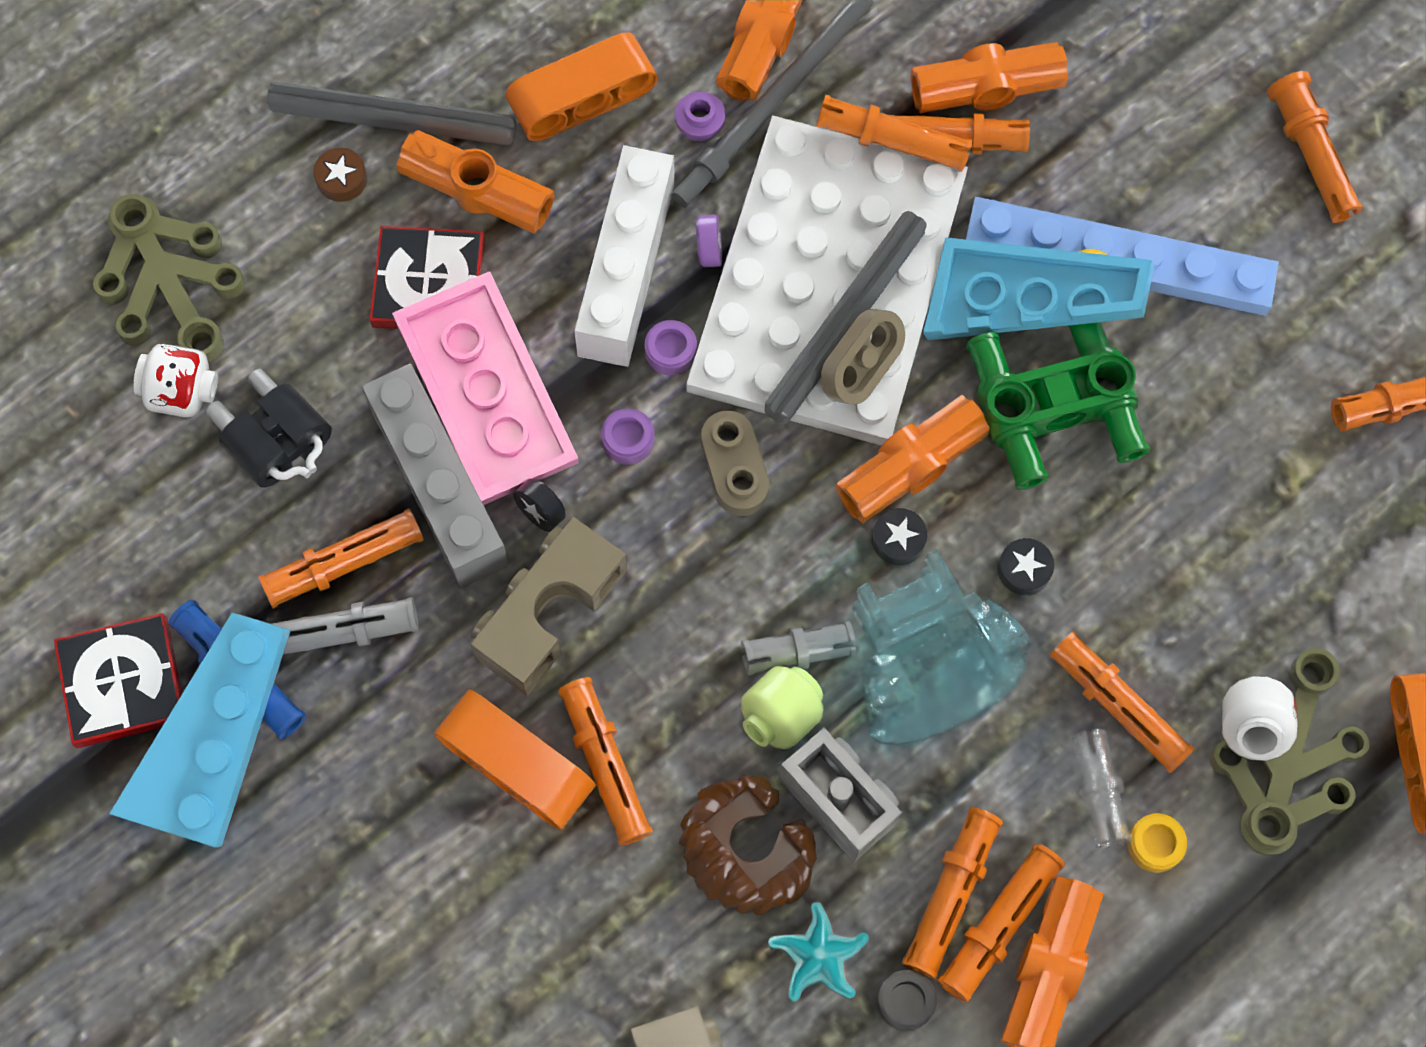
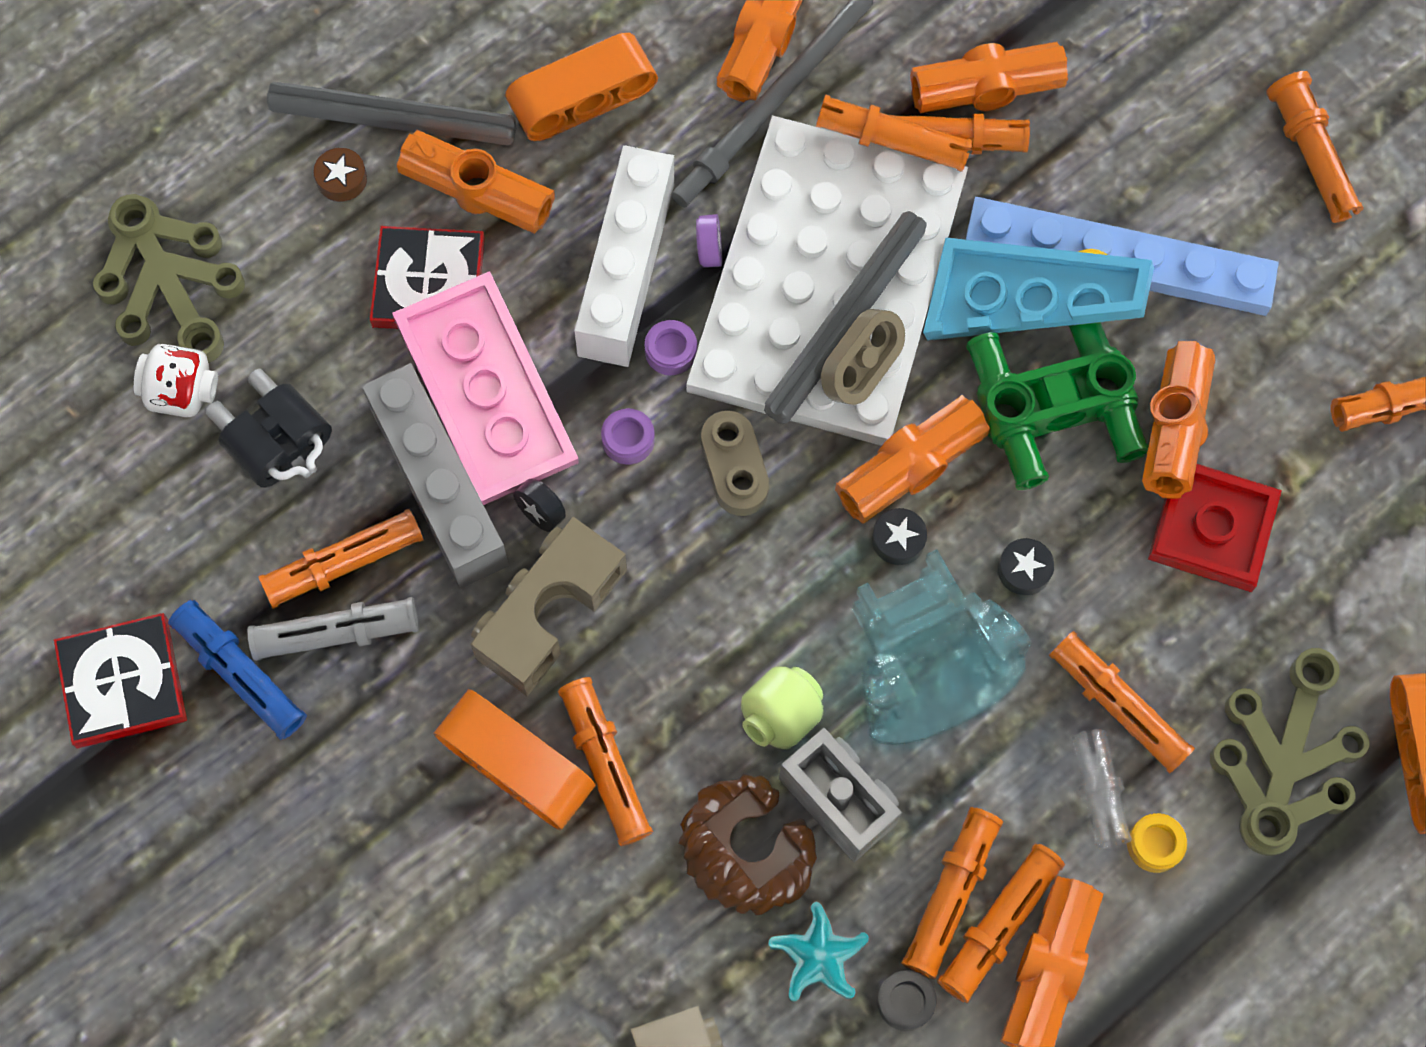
medium azure wing [109,613,291,847] -> none
medium lavender plate [675,92,725,142] -> none
light grey pin [741,621,856,676] -> none
white head [1222,676,1297,761] -> none
none -> orange piece [1142,341,1216,498]
none -> red tile [1147,464,1282,593]

